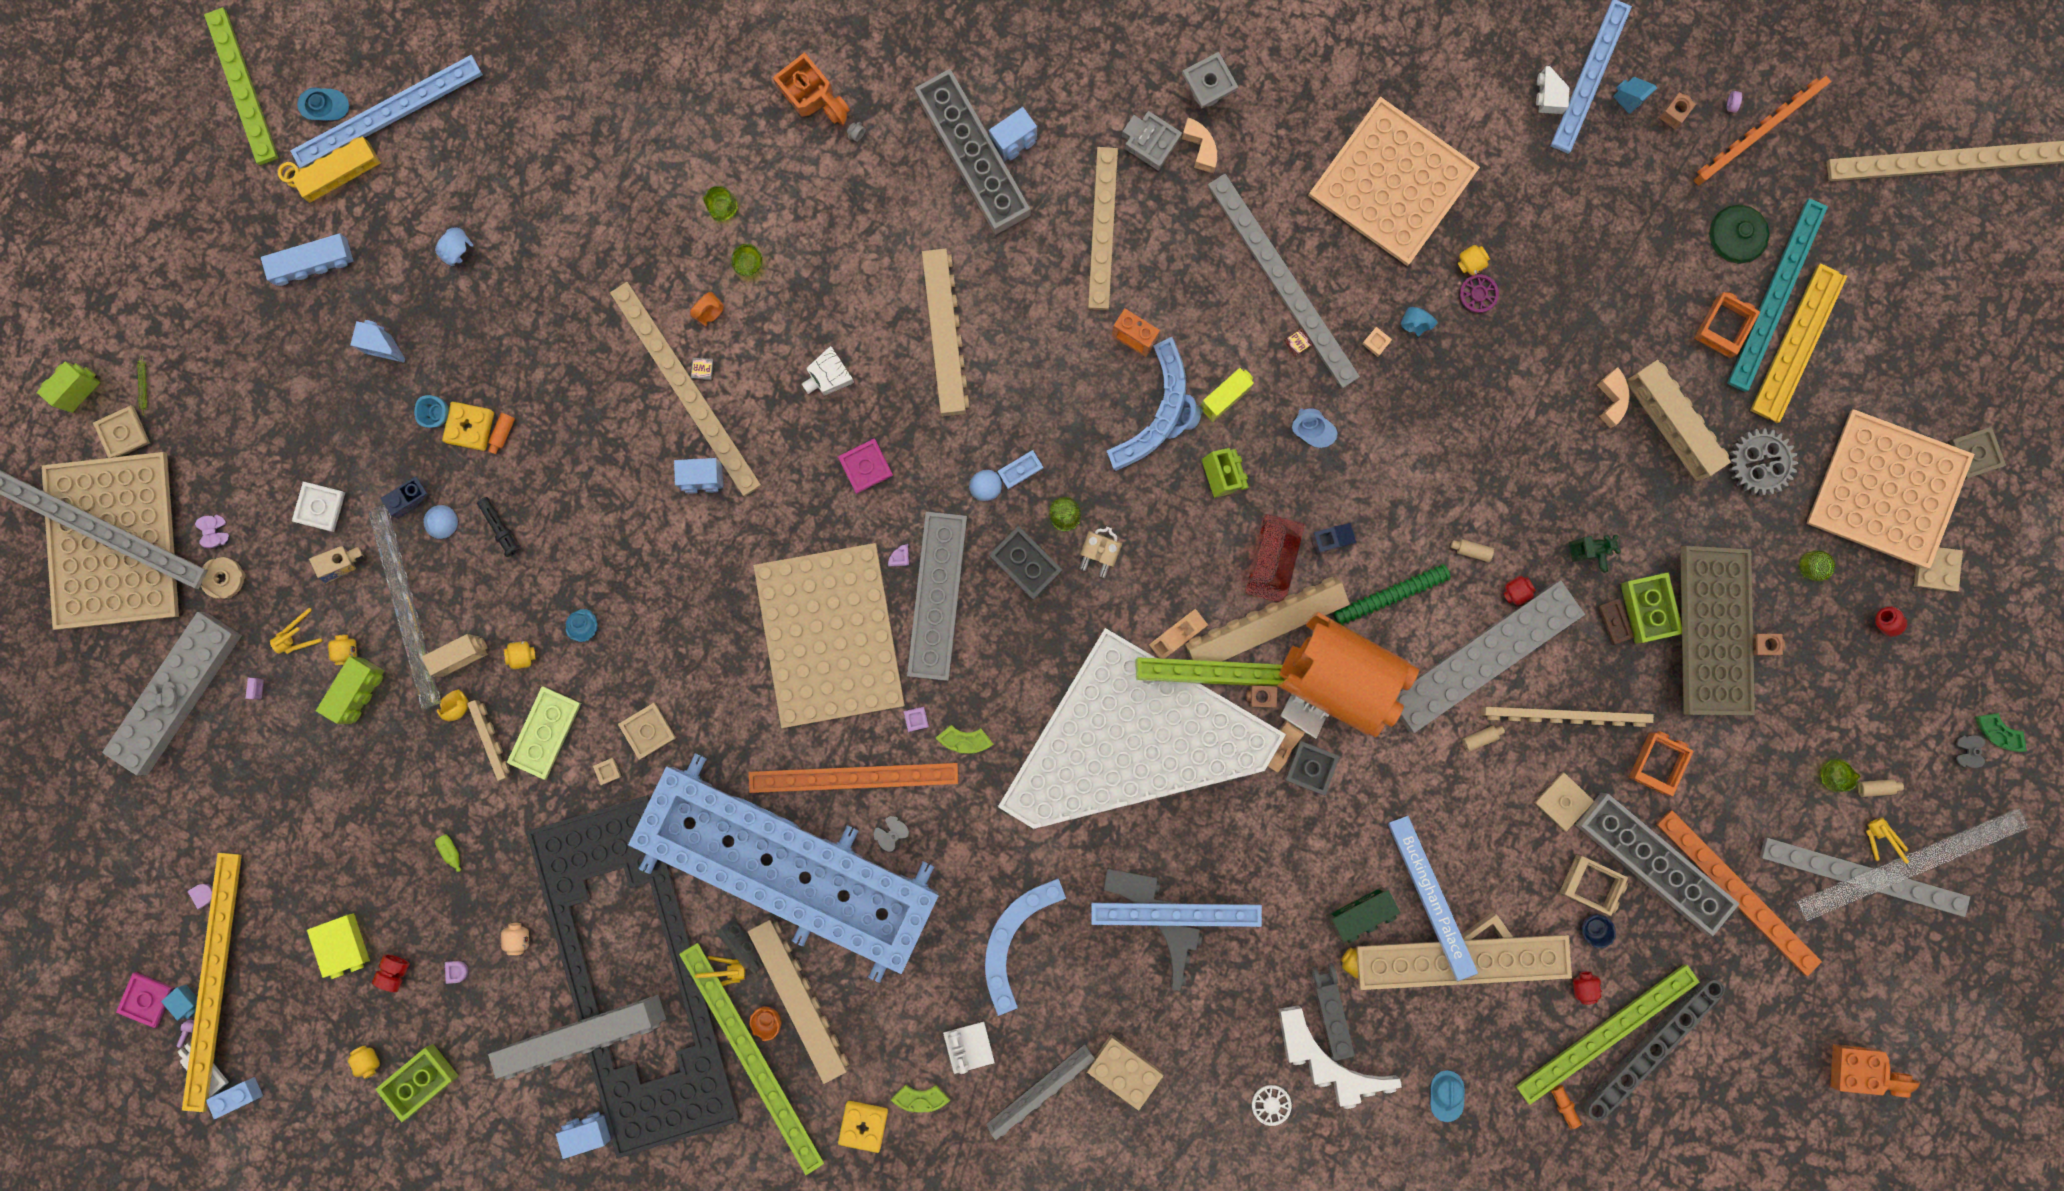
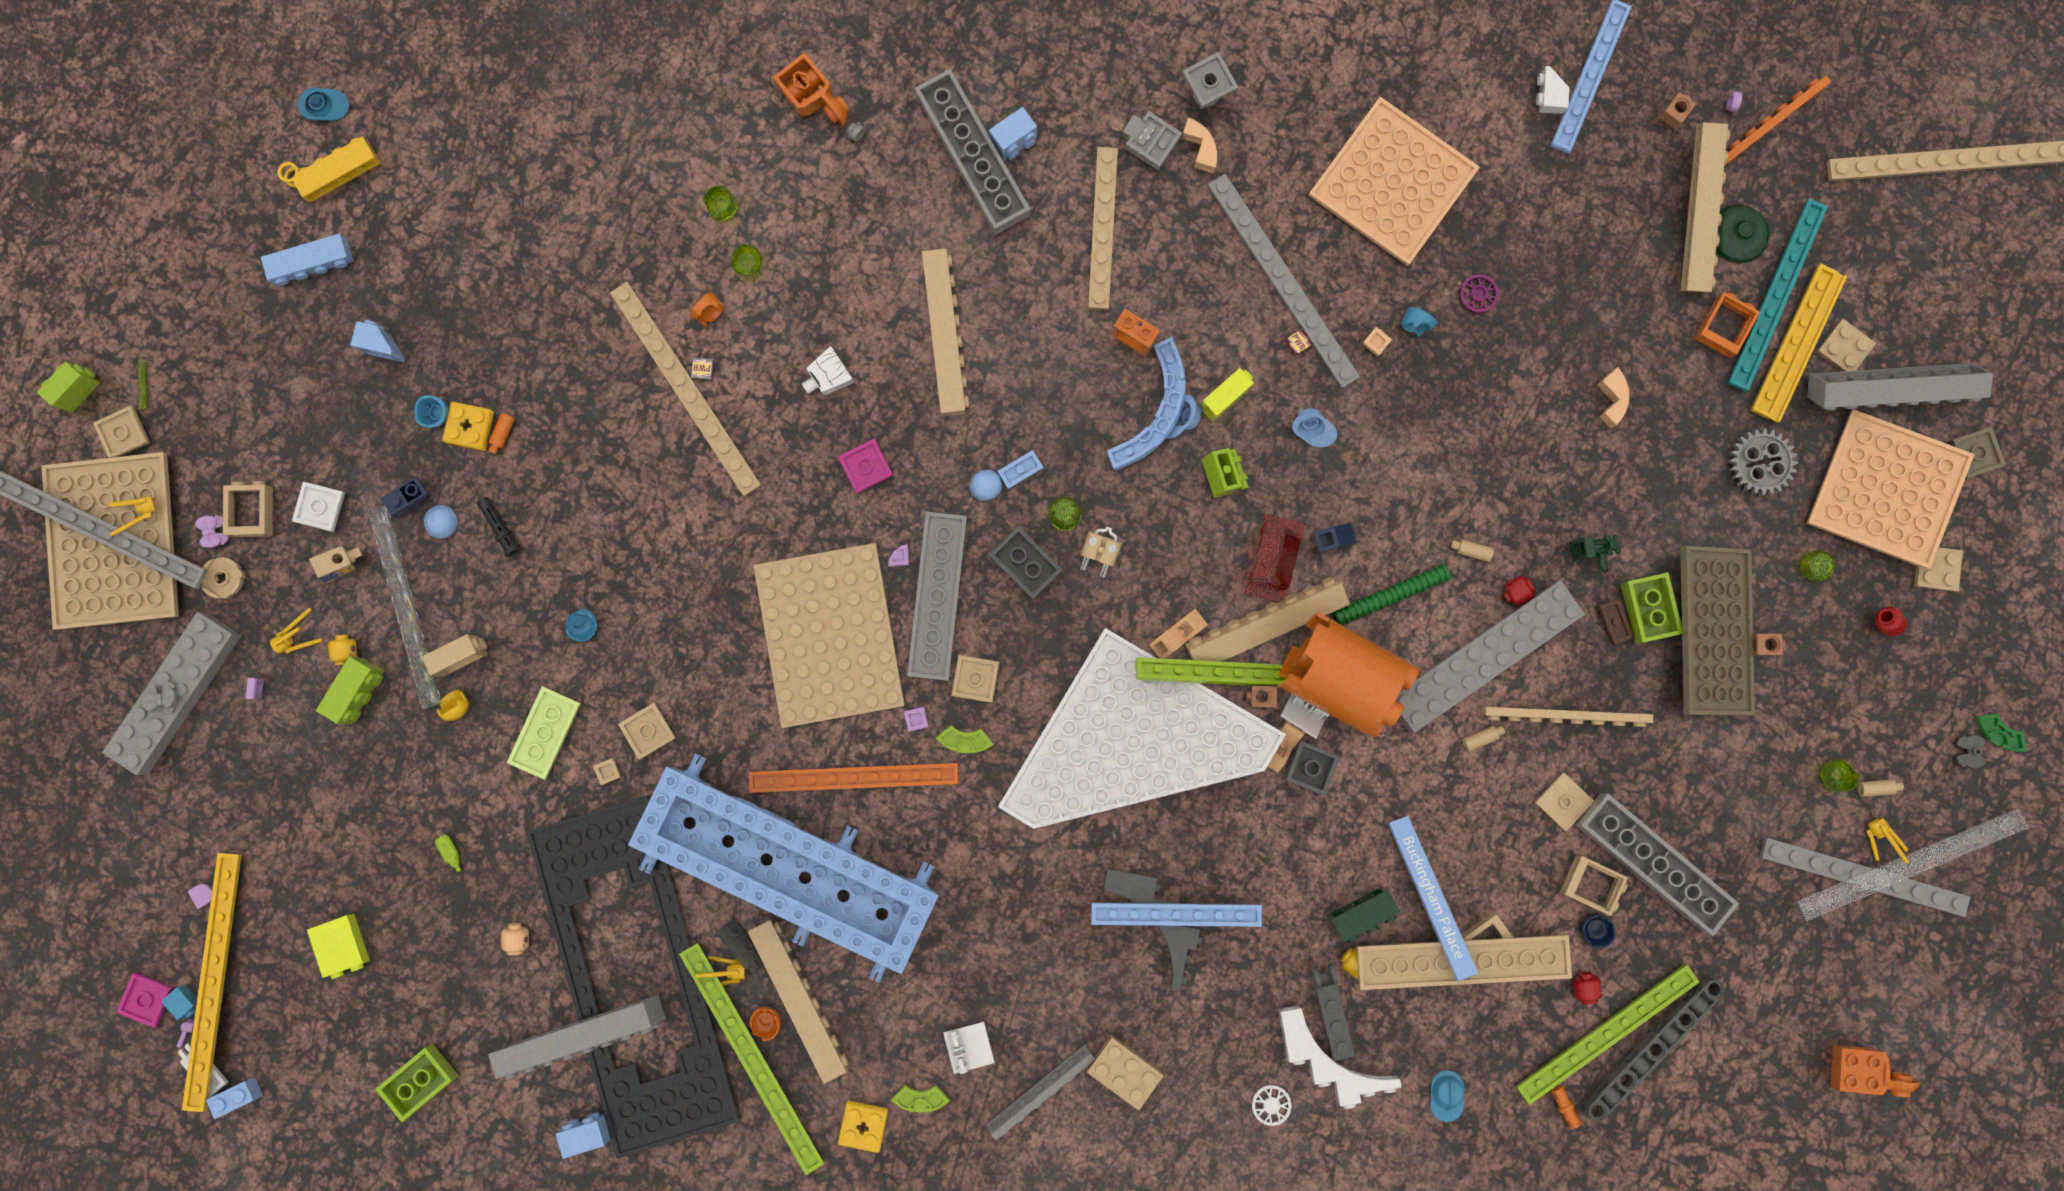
lime plate [204,8,279,165] -> none
light blue plate [290,55,483,168] -> none
yellow head [347,1045,380,1079] -> none
red wheel [372,954,410,992] -> none
light blue hair [435,227,474,266] -> none
lavender tile [445,961,468,984] -> none
tan plate [467,700,510,781] -> none
yellow head [504,641,535,669] -> none
light blue brick [674,458,724,494] -> none
light grey piece [874,816,909,852] -> none
light blue plate [985,878,1066,1016] -> none
yellow head [1458,245,1490,276] -> none
dark azure slope [1613,77,1657,114] -> none
tan brick [1626,360,1731,482] -> none
orange window [1629,731,1694,796] -> none
orange plate [1655,810,1822,976] -> none
none -> yellow plant [108,495,156,536]
none -> tan window [223,481,273,537]
none -> tan plate [951,655,1000,703]
none -> tan brick [1680,122,1730,293]
none -> light grey brick [1807,363,1993,410]
none -> tan plate [1816,319,1876,371]

